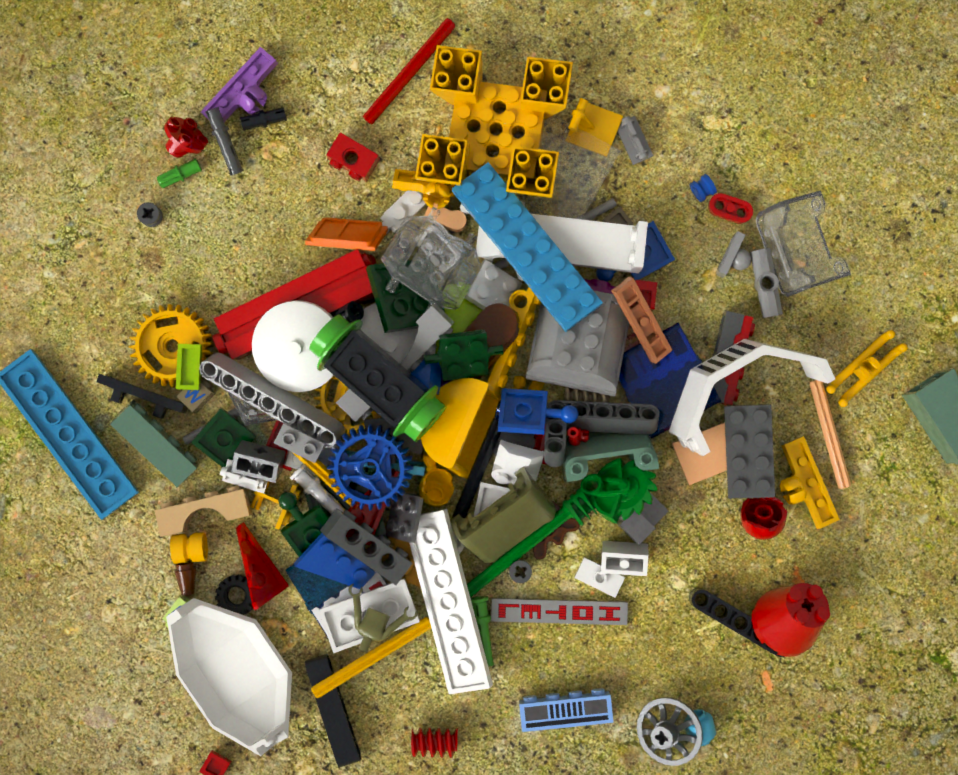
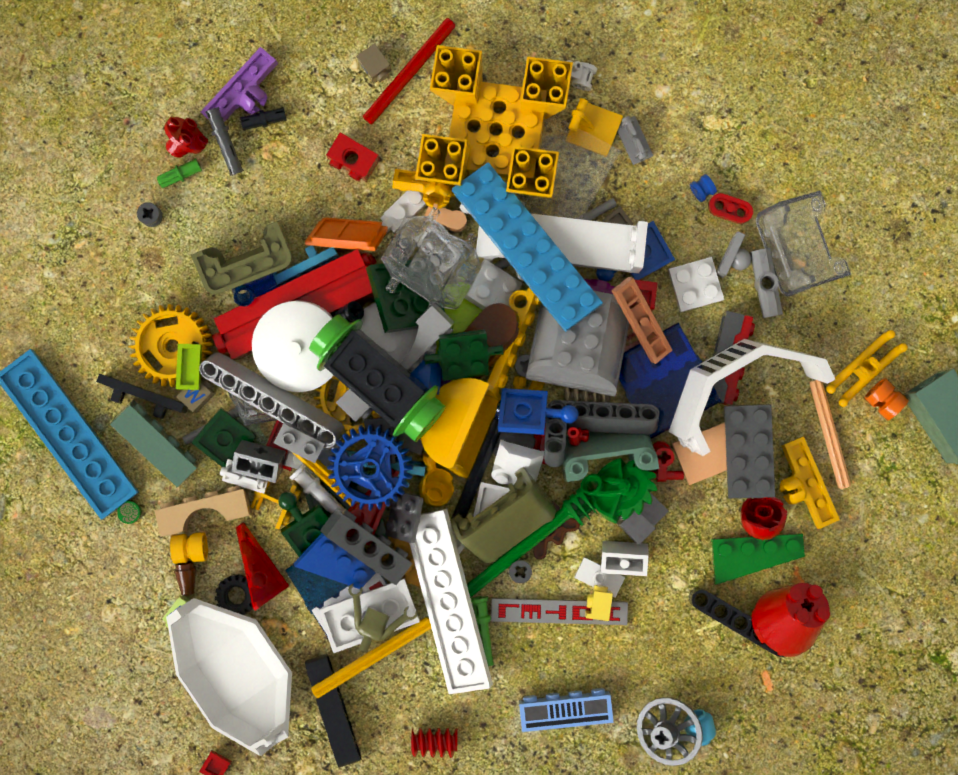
none -> green tile [117,501,142,524]
none -> olive windscreen [191,220,292,294]
none -> clear blue piece [232,273,278,306]
none -> medium azure hinge [253,246,340,297]
none -> dark tan brick [356,43,391,84]
none -> dark grey wheel [515,355,530,378]
none -> white piece [567,60,597,91]
none -> light yellow brick [585,585,613,621]
none -> red piece [650,441,684,482]
none -> white plate [668,257,724,313]
none -> green wing [711,534,805,585]
none -> orange wheel [864,378,909,421]

